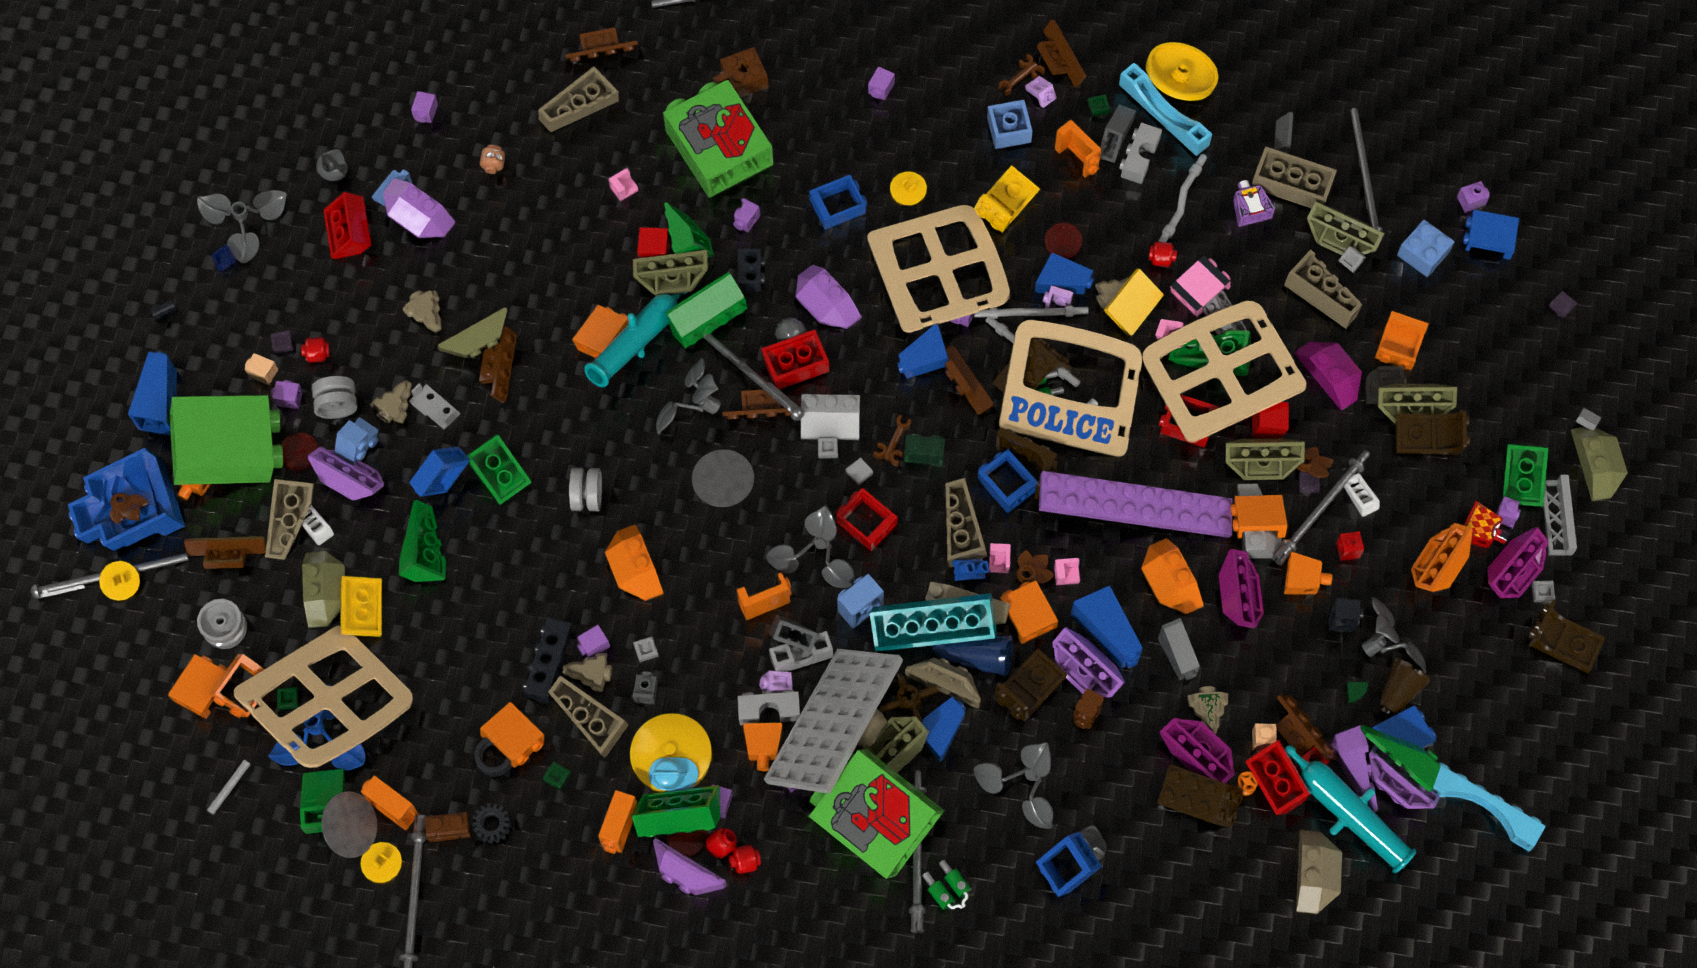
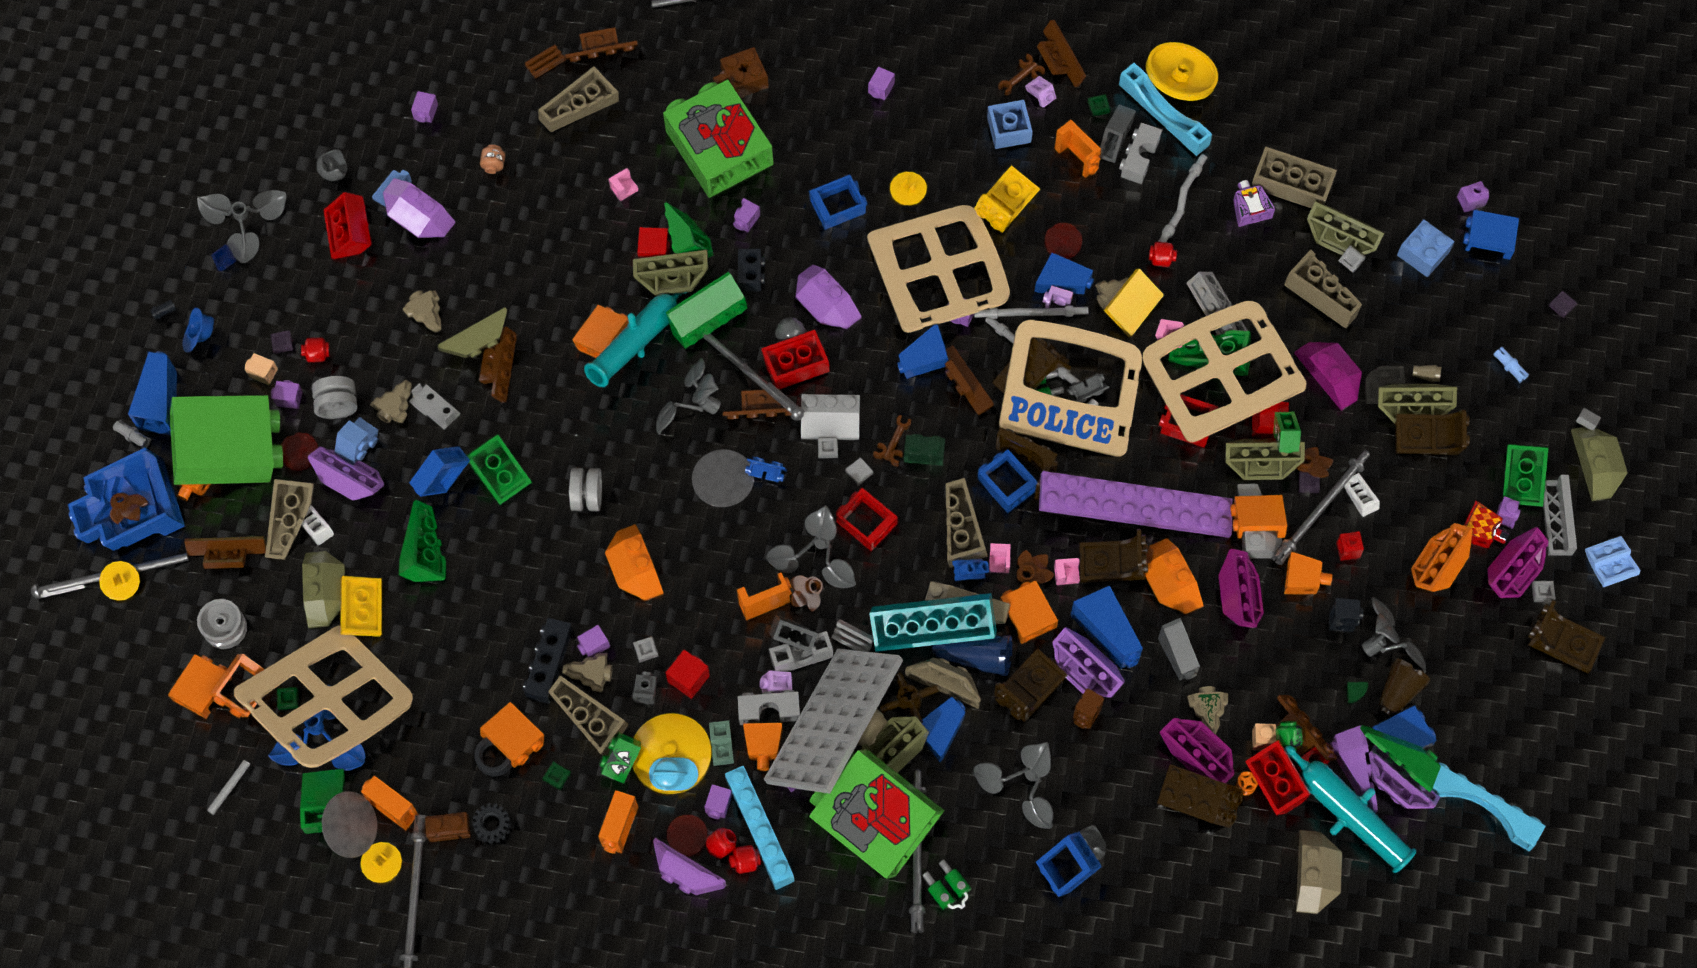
green slope [631,785,720,837] -> none
medium blue brick [837,574,884,629] -> none
bright pink panel [1171,256,1231,318] -> none
dark grey slope [1274,112,1293,153] -> none
flat silver bar [1350,108,1383,232] -> none
orange panel [1375,311,1429,370] -> none
none -> light grey pin [113,420,151,449]
none -> blue piece [183,308,214,352]
none -> reddish brown tile [525,45,566,79]
none -> green brick [599,732,641,784]
none -> red head [666,650,710,699]
none -> sand green slope [709,720,734,766]
none -> medium azure arch [725,766,794,890]
none -> blue hinge [745,457,787,483]
none -> reddish brown plate [789,575,823,612]
none -> light grey tile [831,619,874,652]
none -> dark grey hinge [1067,373,1109,403]
none -> dark brown bracket [1080,529,1148,583]
none -> green brick [1273,412,1301,453]
none -> green head [1275,721,1303,751]
none -> dark tan cone [1412,364,1442,383]
none -> light blue pin [1493,347,1529,383]
none -> light blue slope [1585,536,1640,587]

